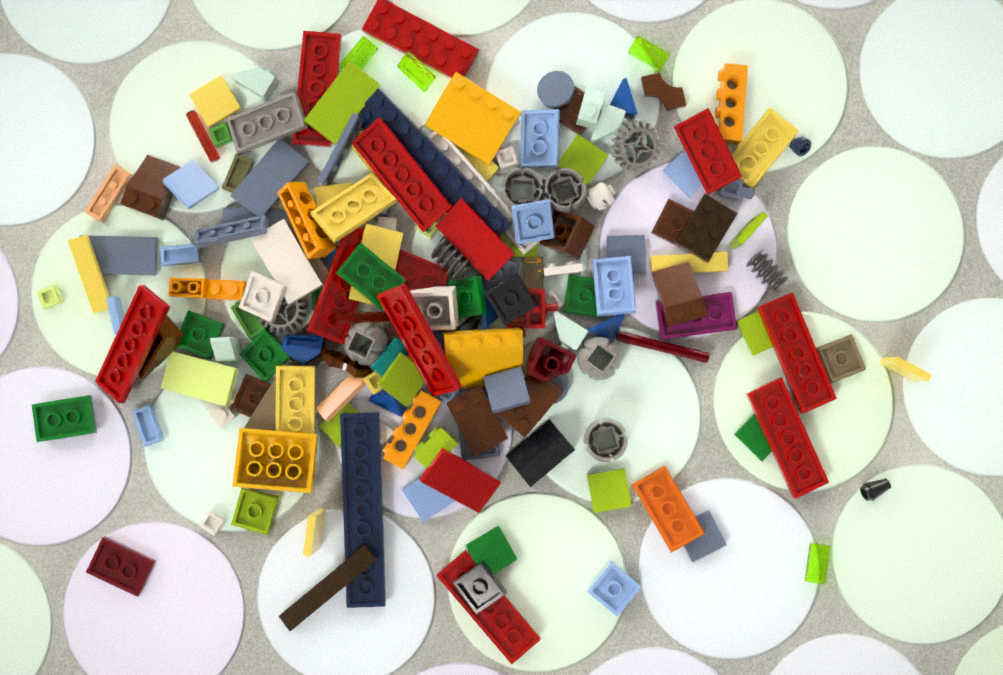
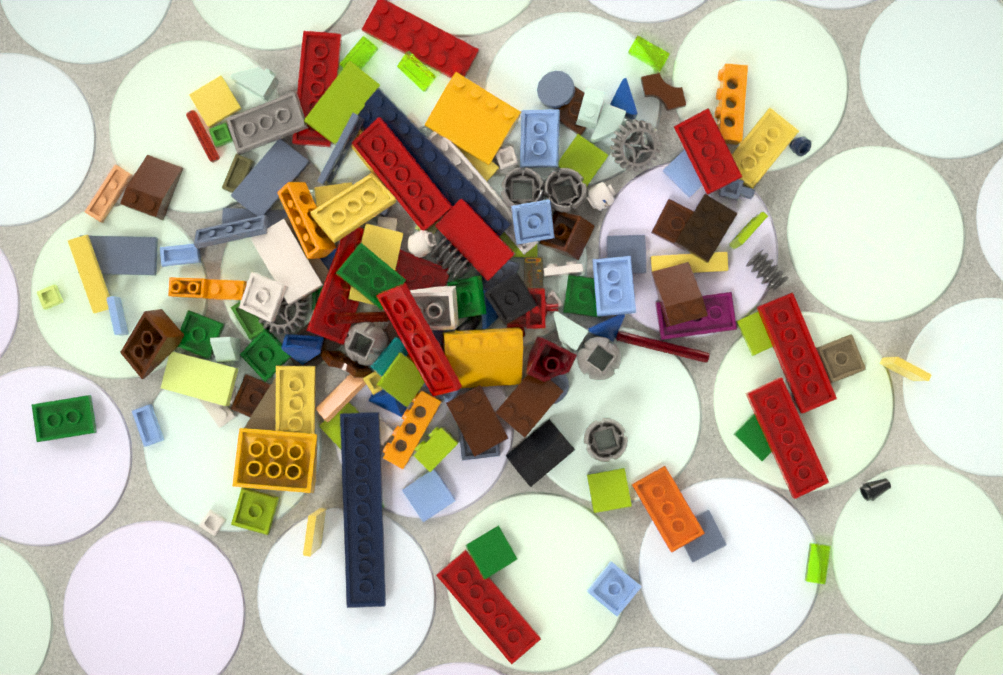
dark red tile [86,536,157,597] -> none
red plate [95,285,171,404] -> none
light blue tile [163,160,219,210] -> none
dark brown tile [278,544,378,631] -> none
red tile [419,447,502,513] -> none
tile [453,560,507,614] -> none
sand blue tile [484,366,531,414] -> none
none -> white head [408,230,437,258]

